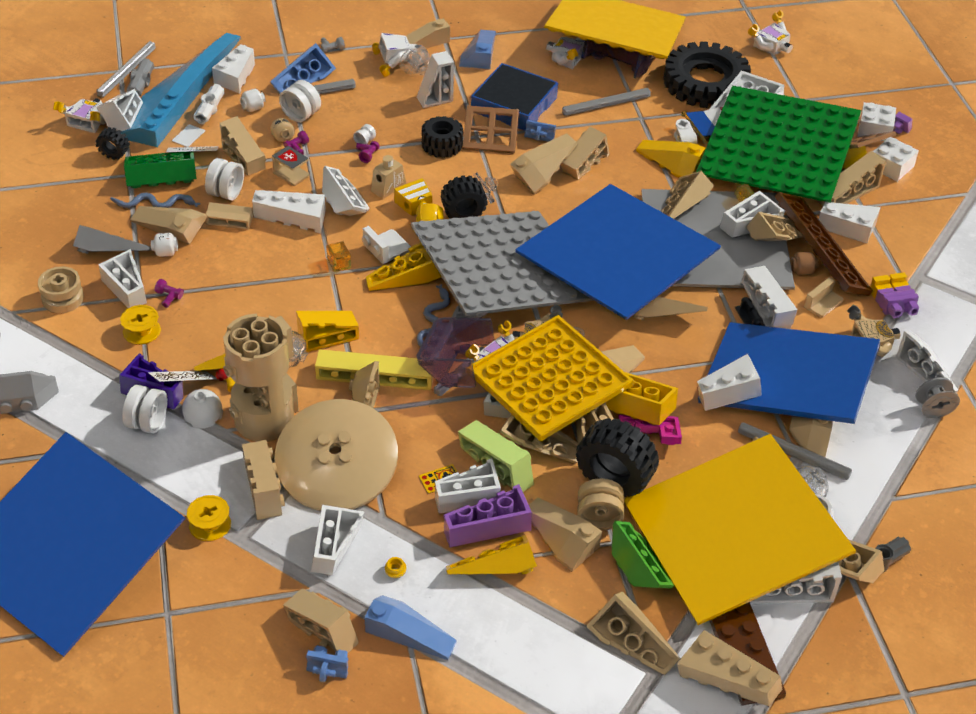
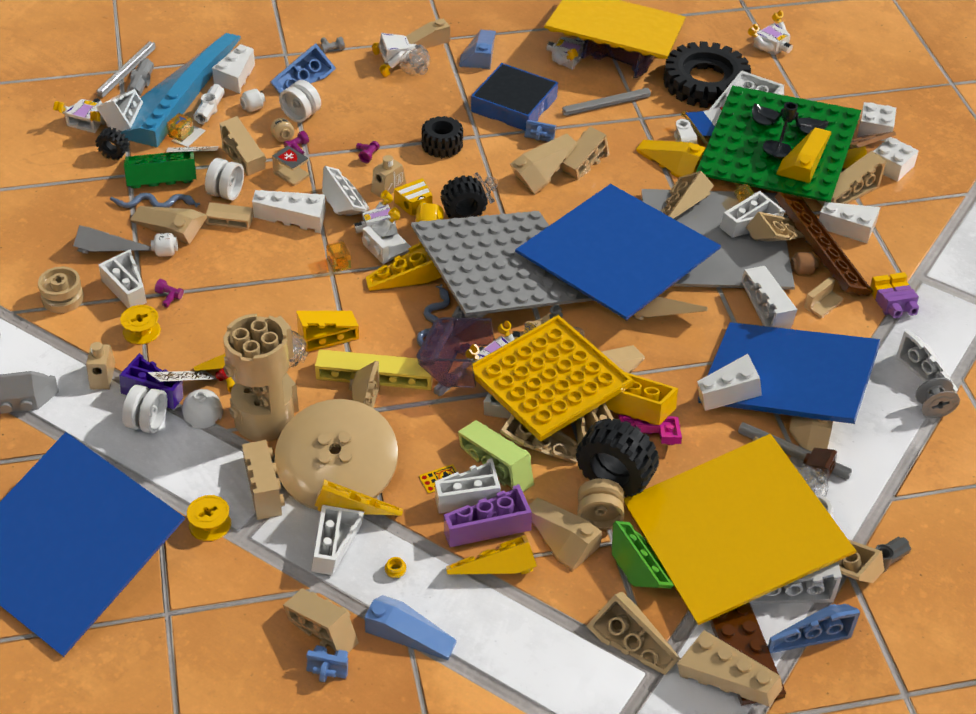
light grey axle [314,79,356,94] -> none
white wheel [353,124,376,144] -> none
white wedge [417,51,454,108] -> none
medium nougat window [463,106,519,154] -> none
black hinge [735,297,765,326] -> none
tan torso [847,305,901,357] -> none
medium lavender tile [894,112,912,134] -> none
none -> tan torso [86,342,116,389]
none -> clear yellow brick [166,113,194,142]
none -> yellow wedge [314,479,403,516]
none -> torso [354,190,400,237]
none -> black plant [752,102,829,159]
none -> medium blue wedge [768,604,860,653]
none -> yellow wedge [776,127,831,183]
none -> reddish brown slope [803,448,837,482]

